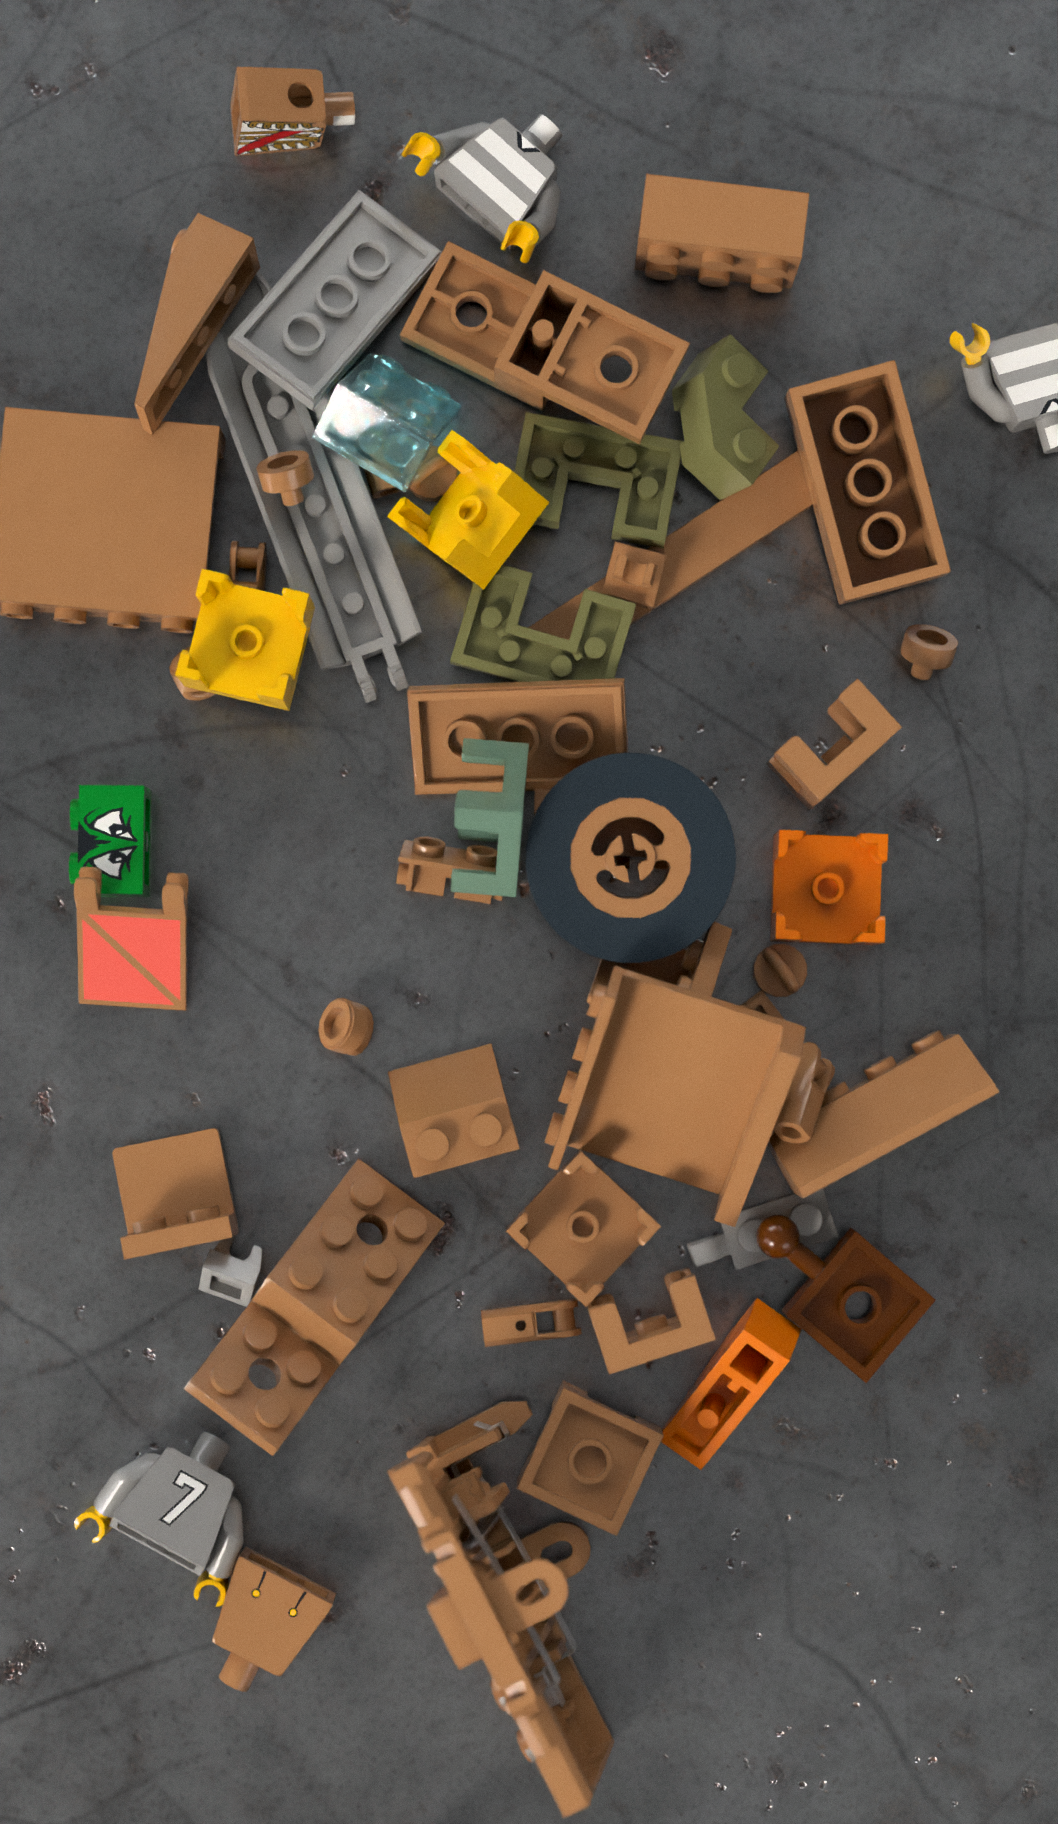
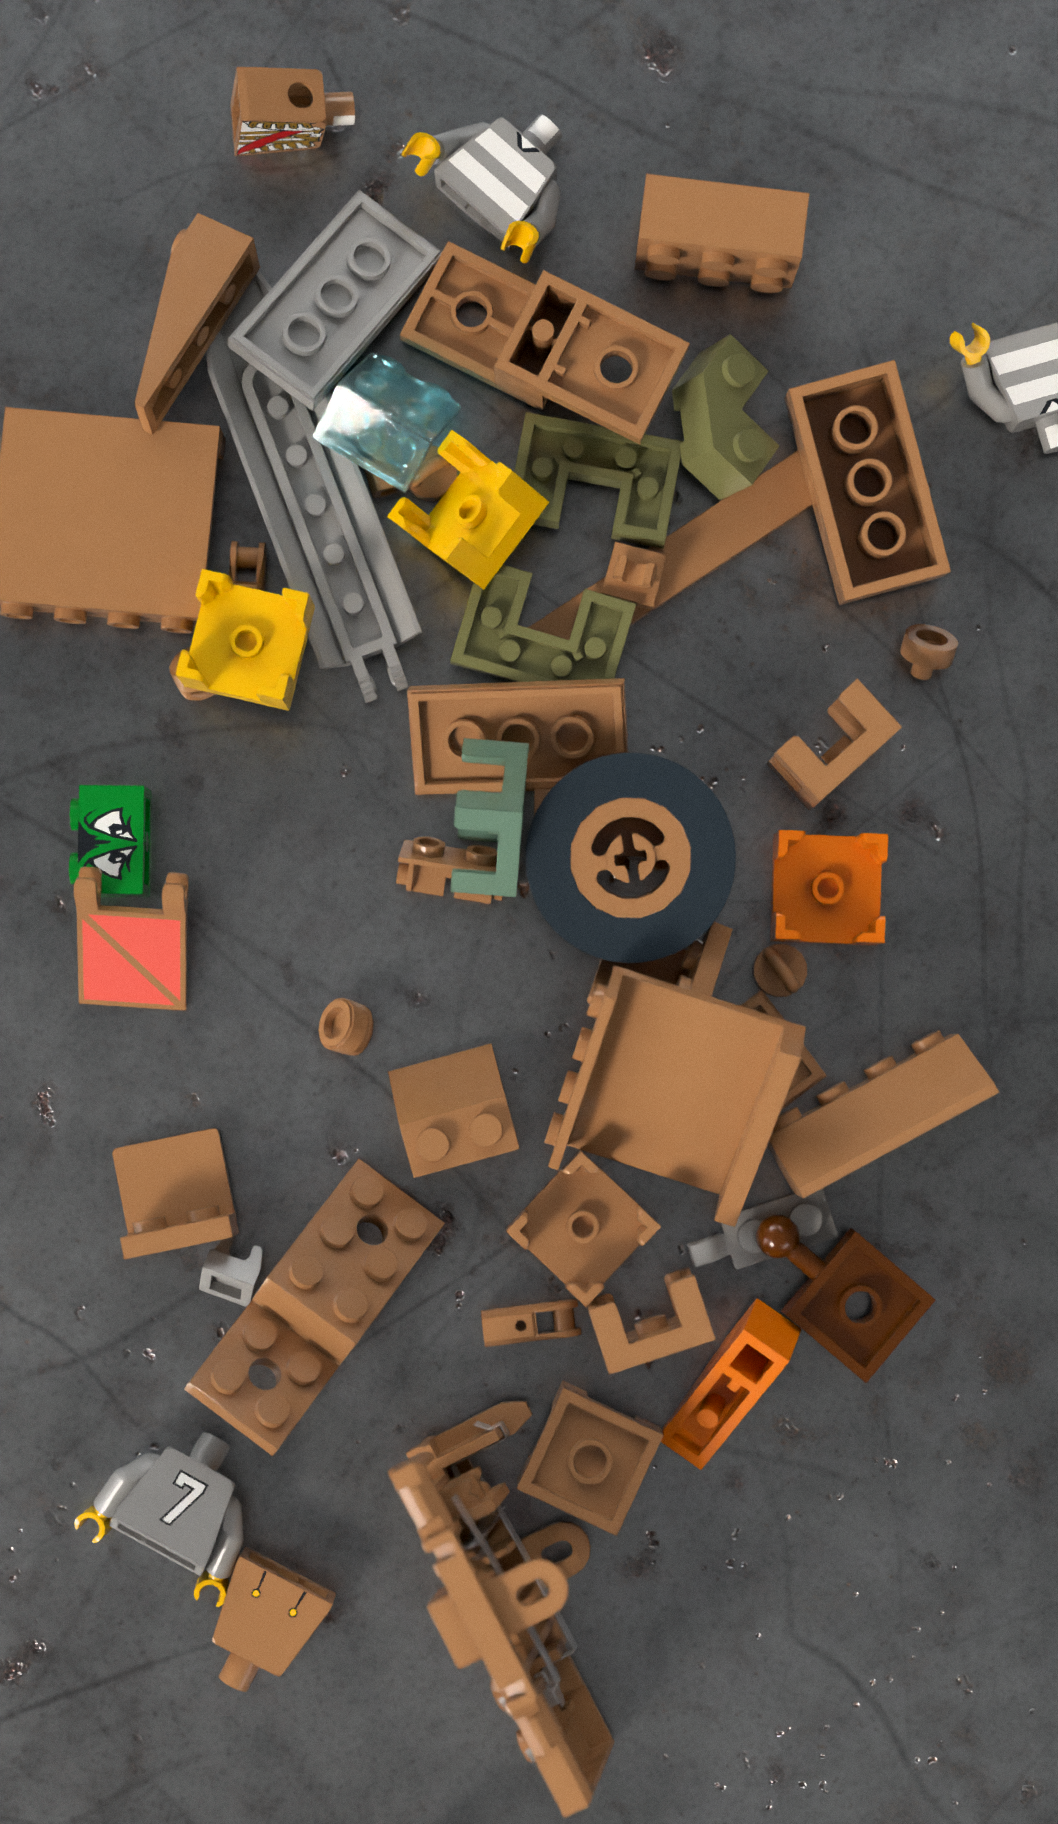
medium nougat tile [256,450,314,506] -> none
medium nougat bar [773,1042,835,1144] -> none

